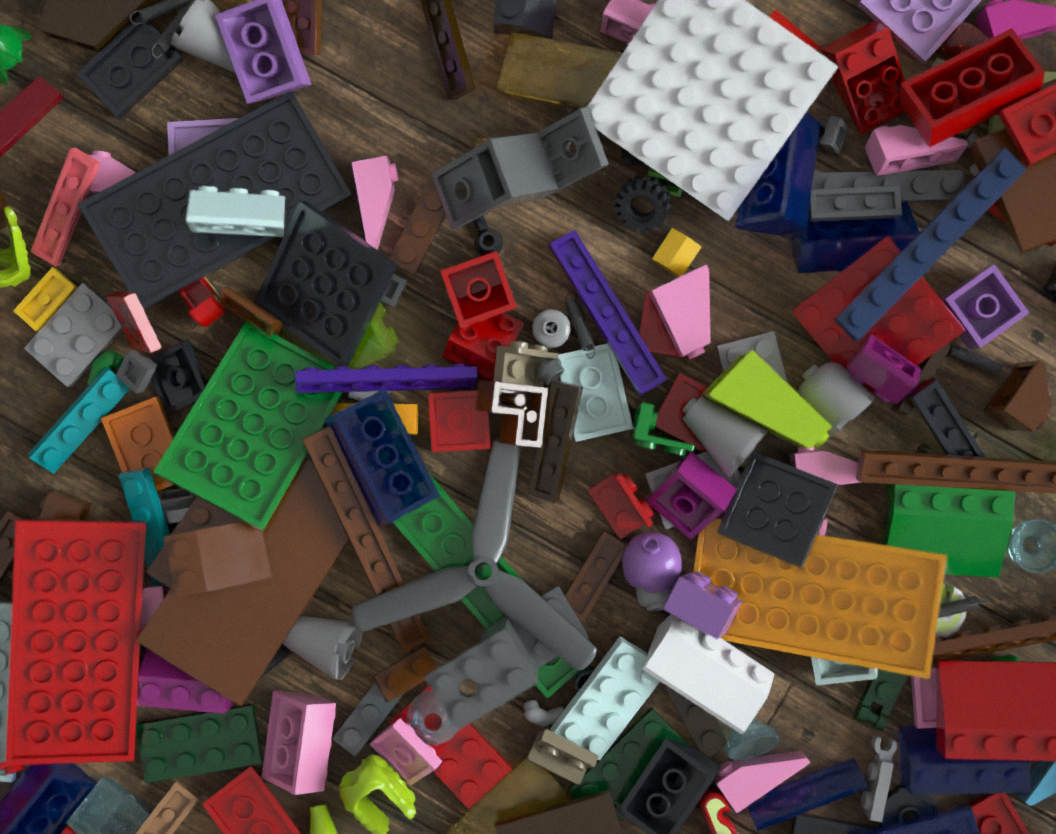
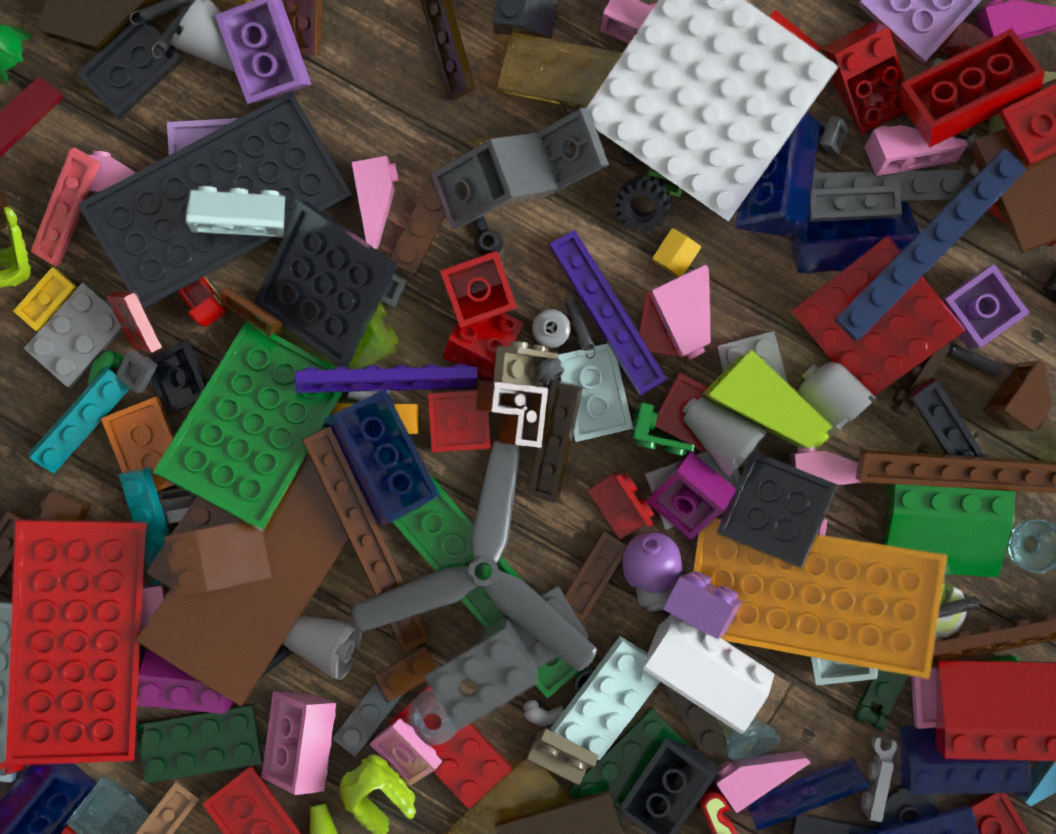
magenta slope [846,334,921,404] -> none

